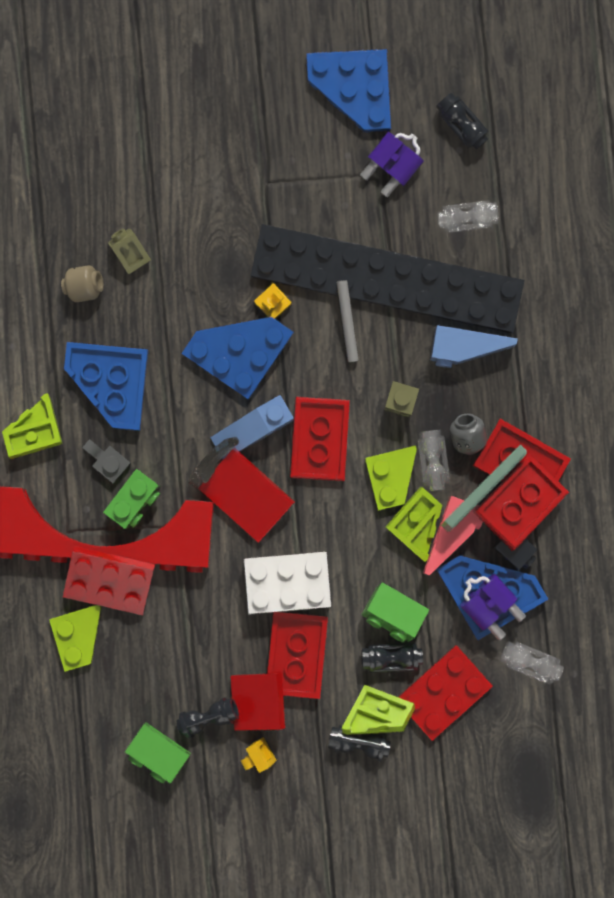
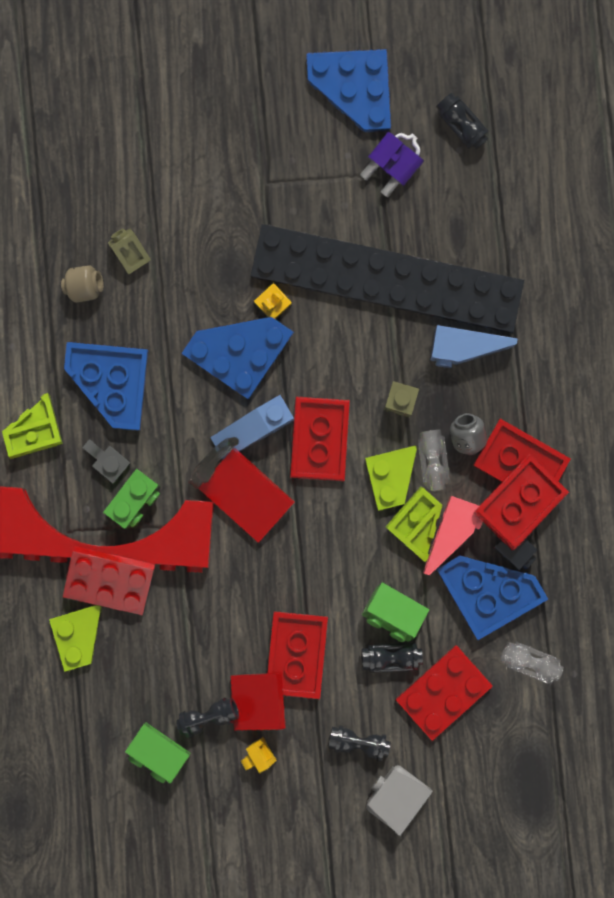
white brick [244,552,331,614] -> none
light grey bar [337,280,358,362] -> none
lime wing [342,685,415,735] -> none
clear piece [437,200,499,233] -> none
sand green tile [441,445,527,532] -> none
dark purple piece [460,574,526,640] -> none
none -> light grey torso [366,765,433,836]

